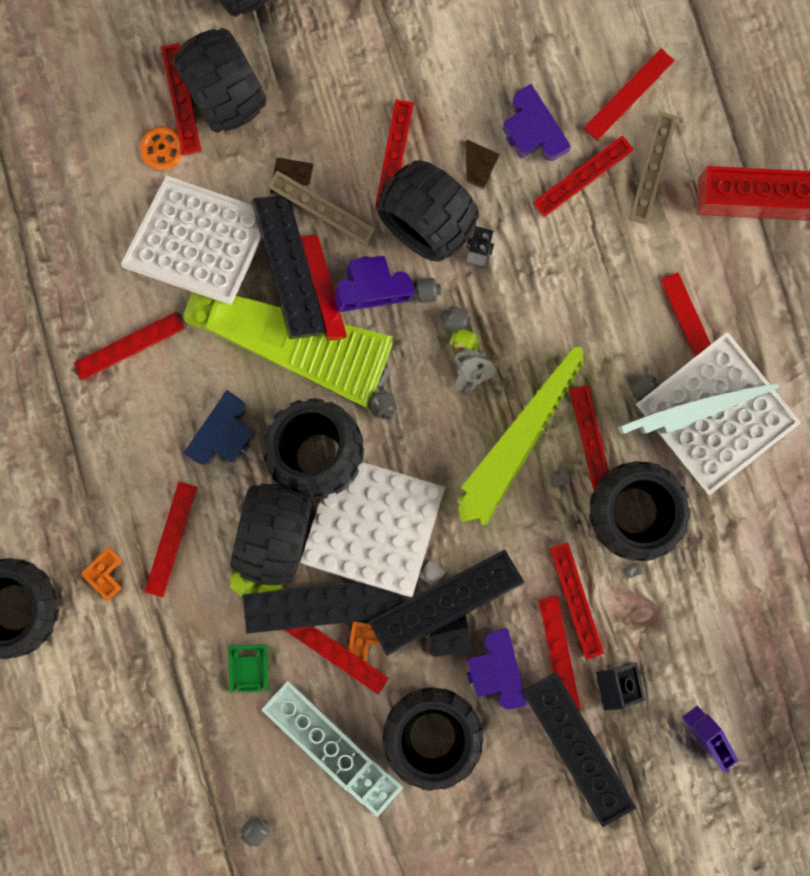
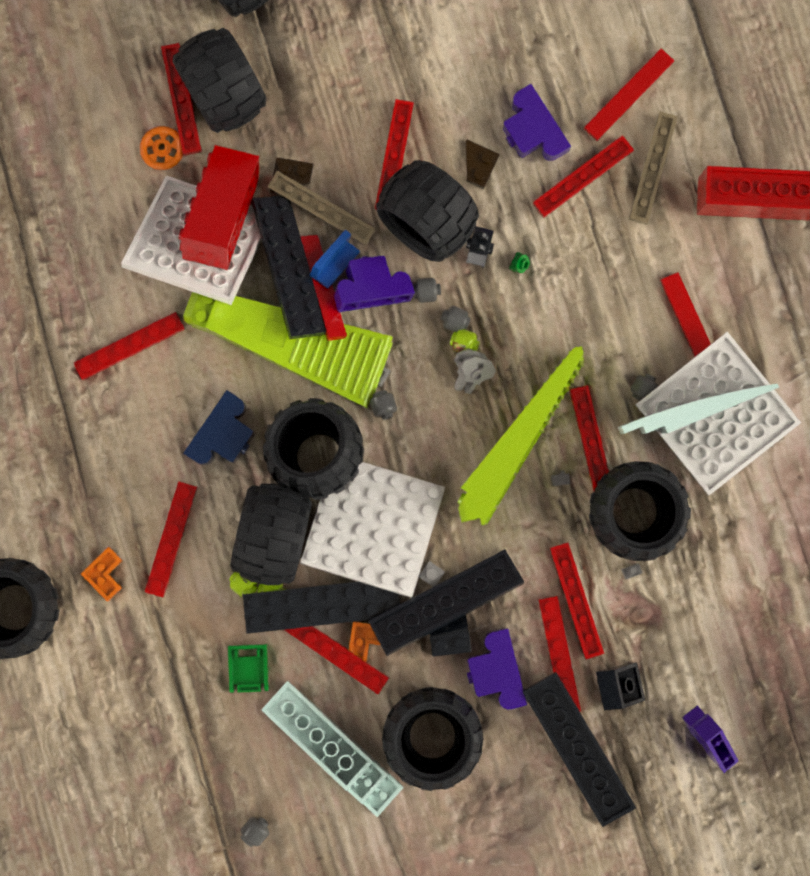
none -> red brick [178,145,259,270]
none -> blue panel [310,230,360,288]
none -> green plate [508,252,530,273]

